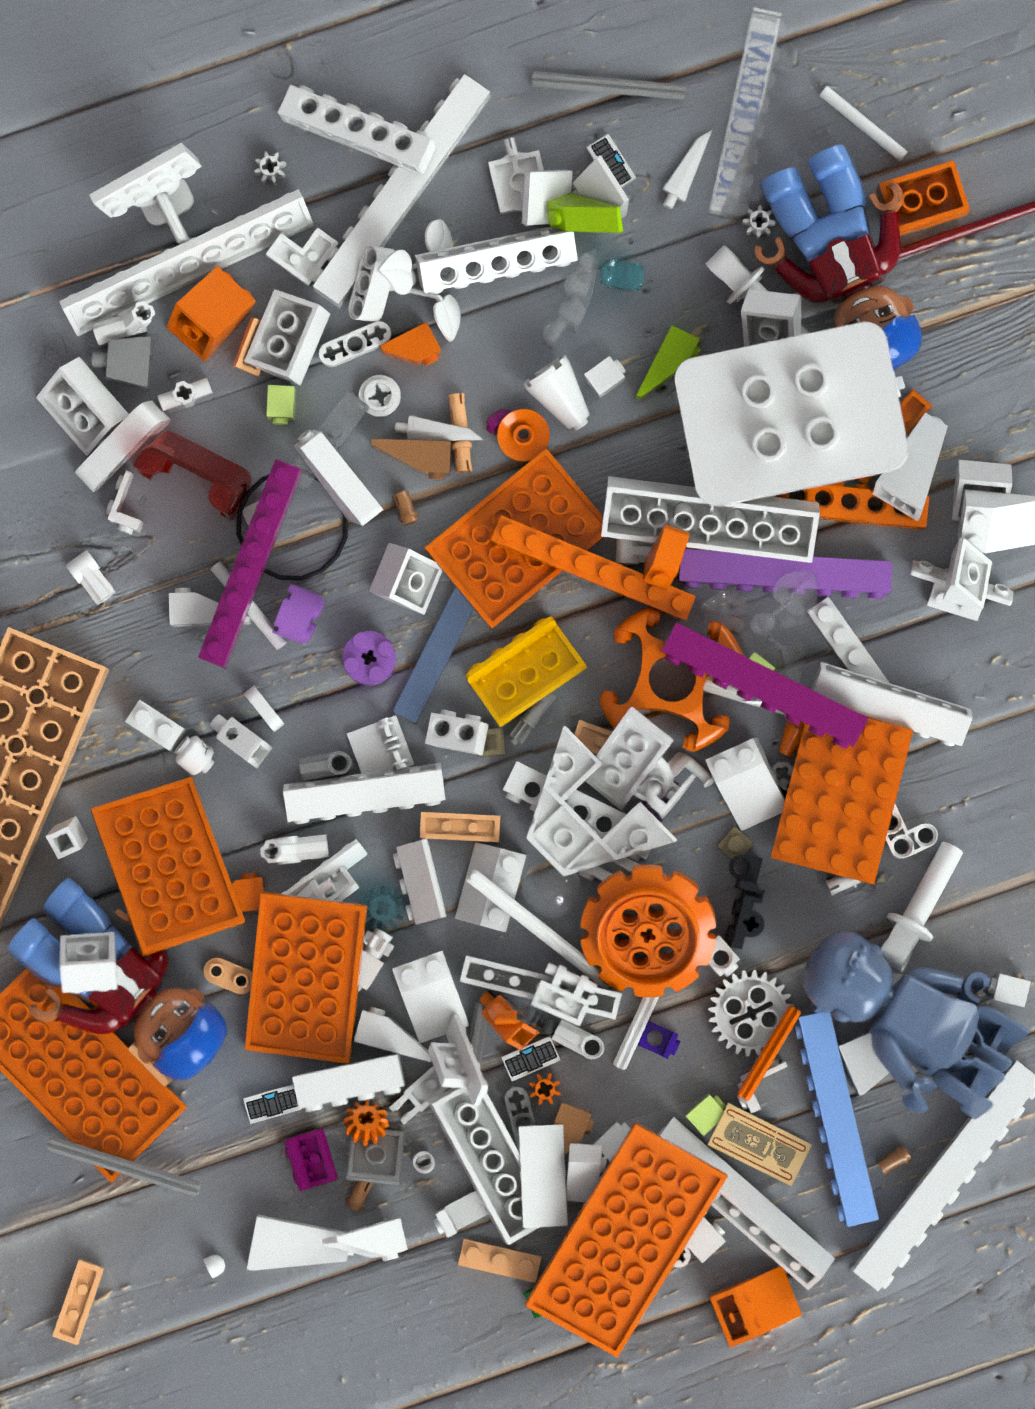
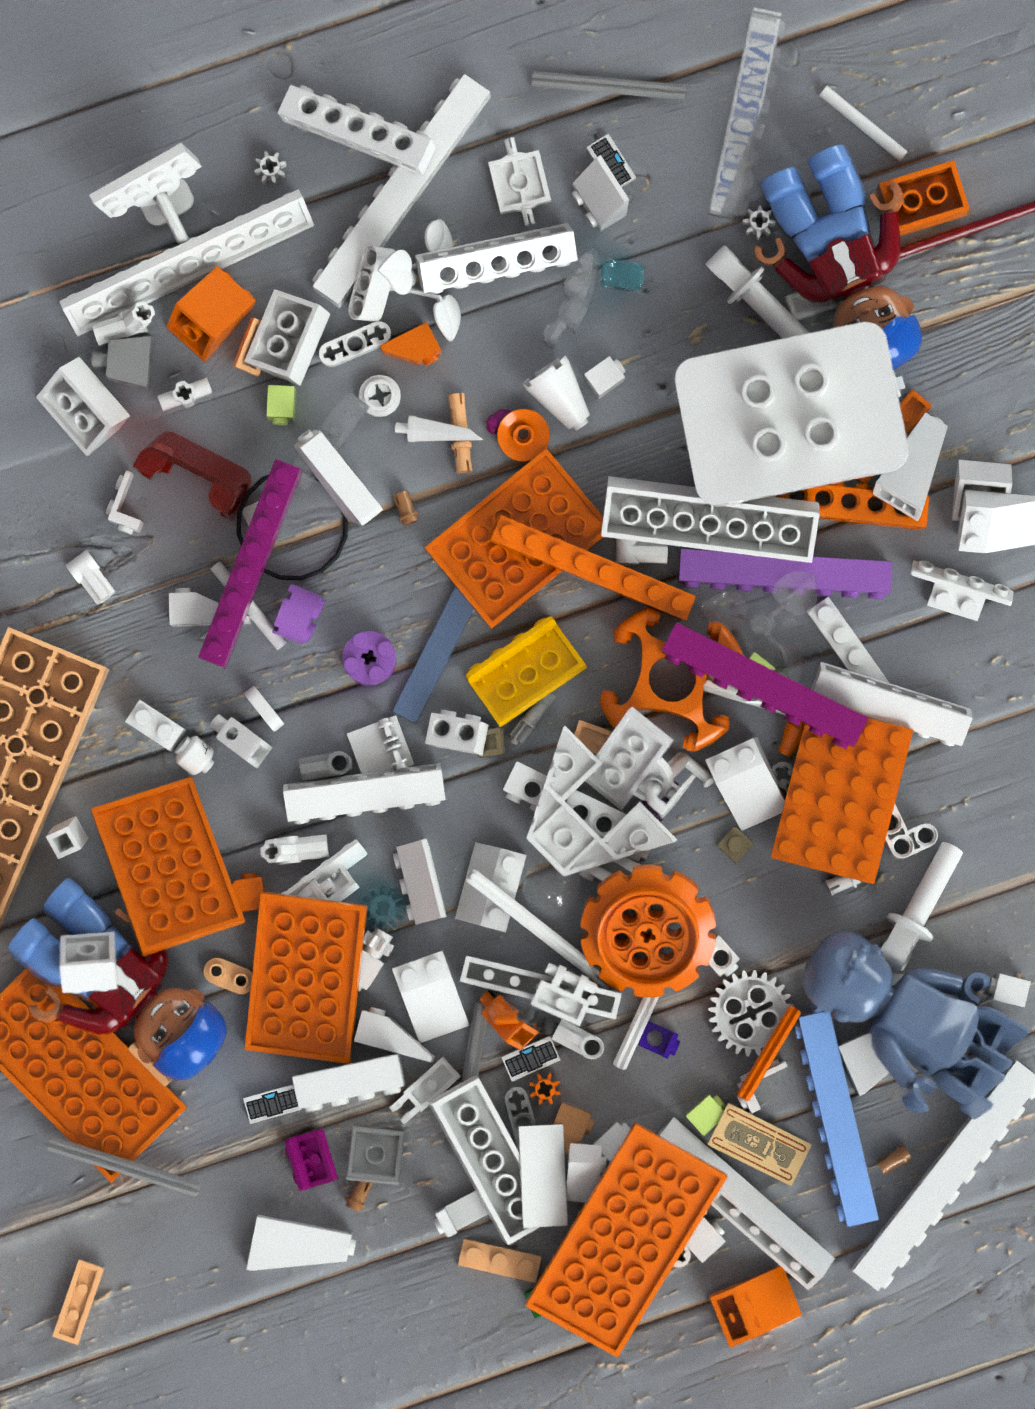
white beam [75,400,171,492] -> none
white hinge [203,1255,225,1278] -> none
white plate [266,227,338,286] -> none
white slope [321,1218,408,1261] -> none
orange gear [343,1099,389,1146] -> none
white slope [369,543,442,615] -> none
medium nougat slope [371,439,451,480] -> none
white hinge [413,1151,435,1174] -> none
light nougat plate [420,812,500,842] -> none
white bracket [428,1015,487,1106] -> none
white tile [522,170,573,225] -> none
lime slope [547,192,623,233] -> none
lime slope [636,325,702,401] -> none
orange slope [643,524,690,589] -> none
white bar [662,130,712,210] -> none
black plate [725,855,765,949] -> none
white slope [741,289,802,347] -> none
white slope [943,538,992,609] -> none

